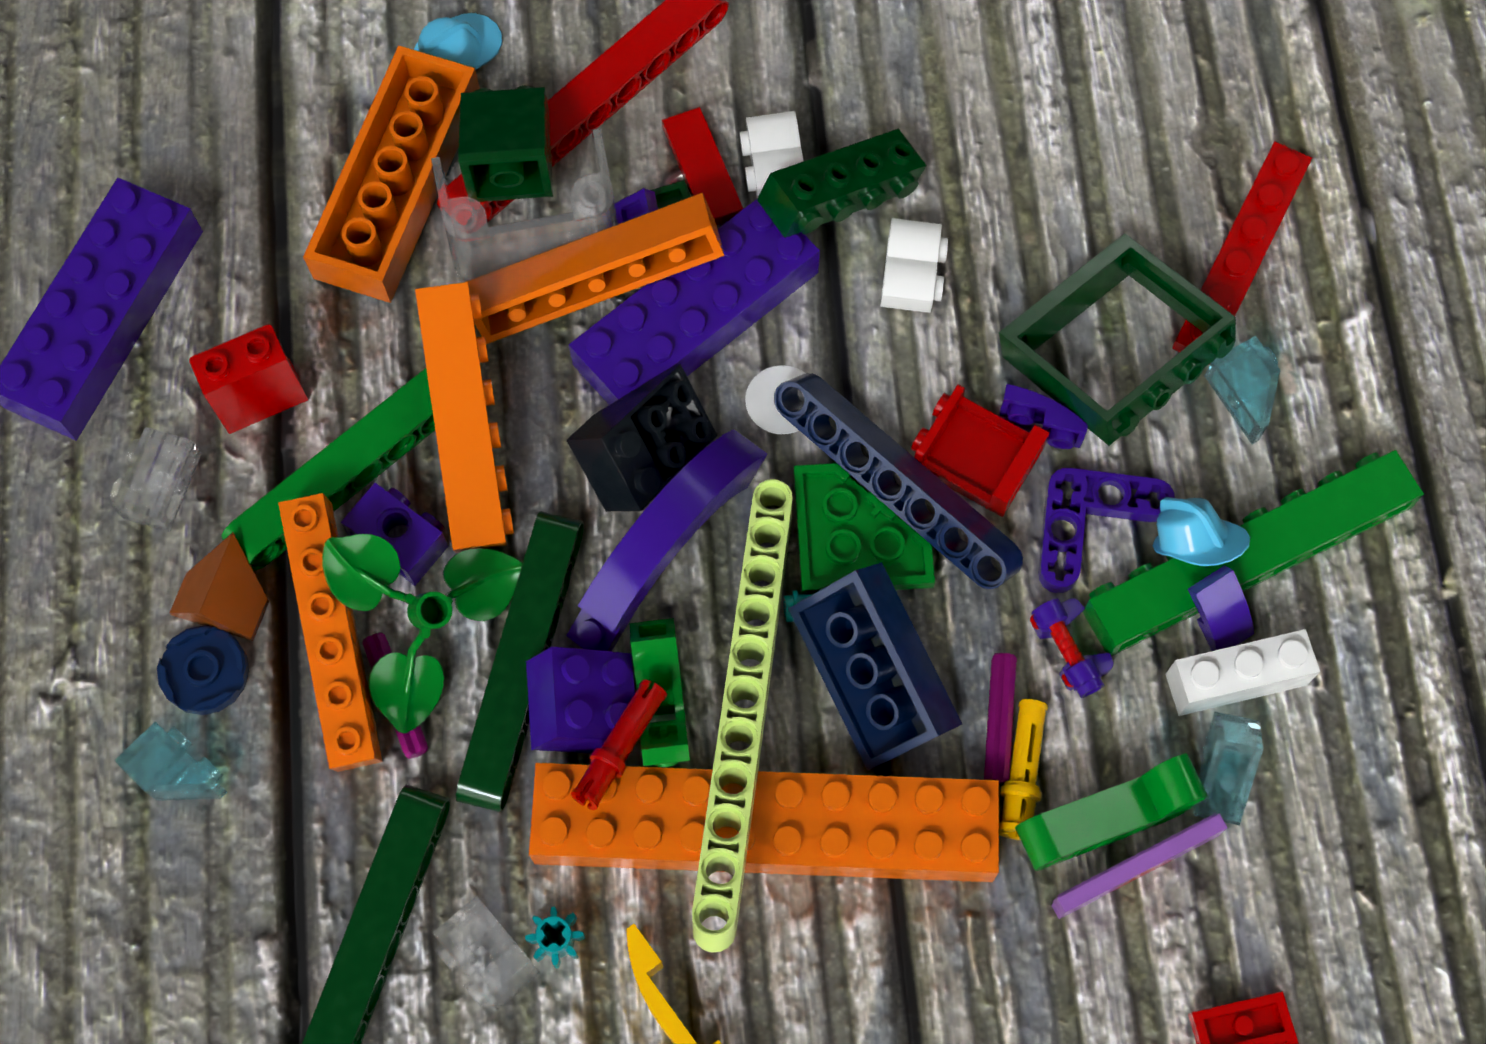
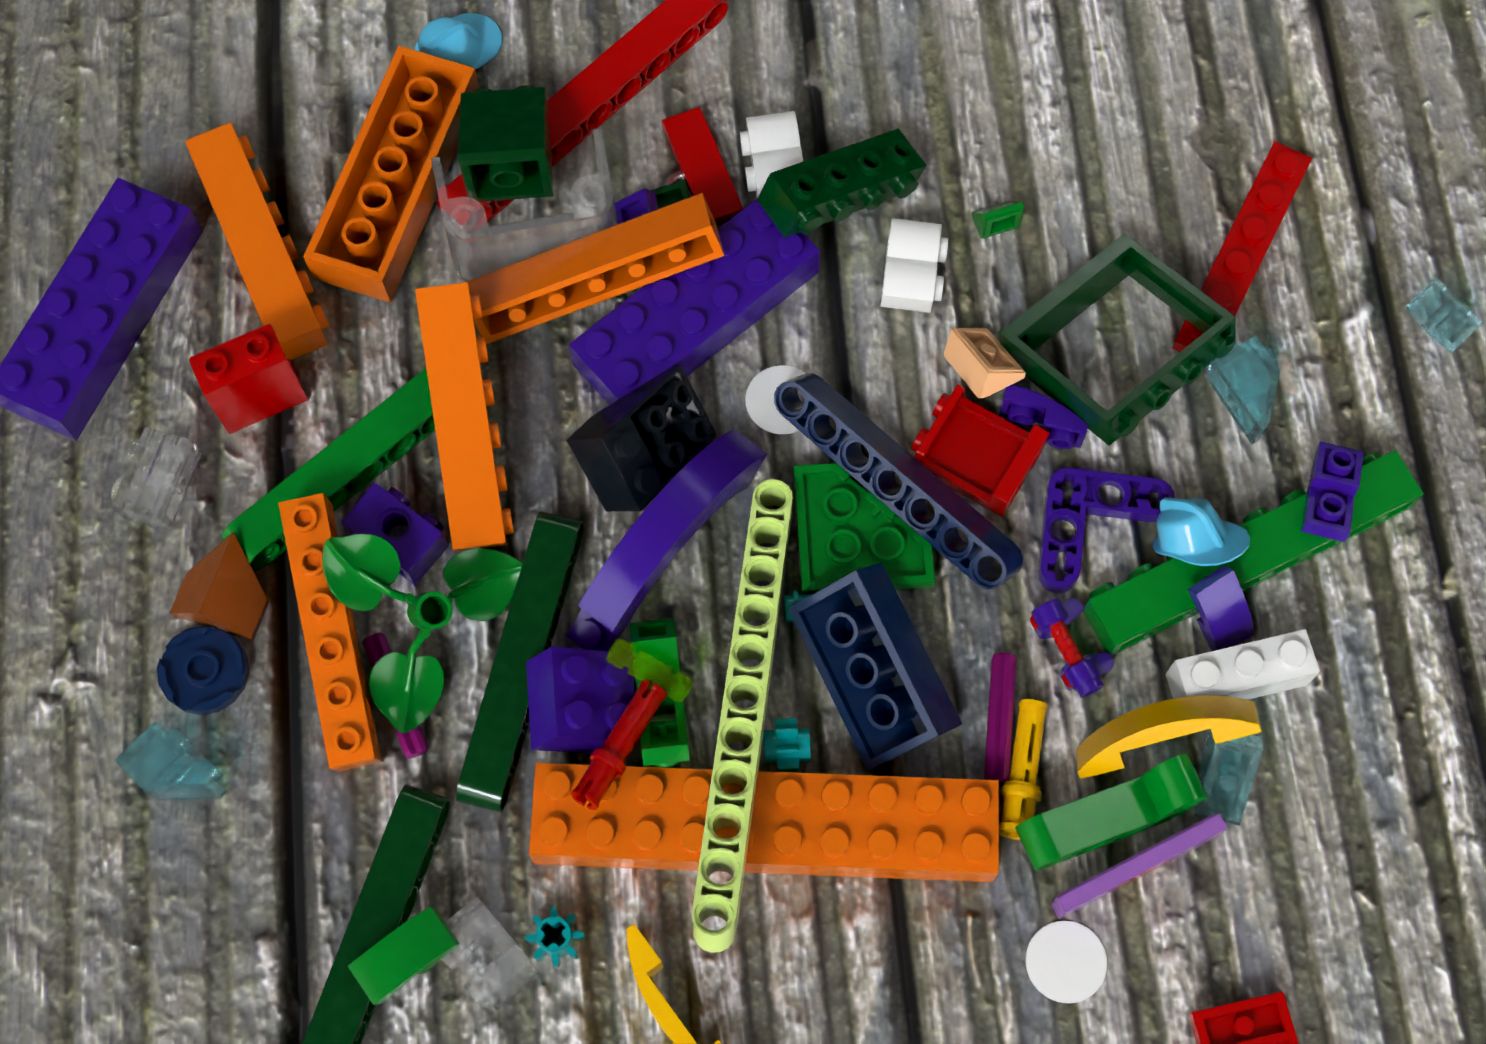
none -> orange brick [185,122,330,360]
none -> green slope [348,906,460,1005]
none -> clear neon green axle [606,638,693,702]
none -> teal gear [763,718,811,773]
none -> light nougat slope [944,328,1026,398]
none -> green slope [972,201,1024,238]
none -> white sticker [1026,921,1107,1003]
none -> yellow slope [1076,695,1262,780]
none -> dark purple slope [1301,441,1364,542]
none -> clear light blue panel [1406,277,1483,353]

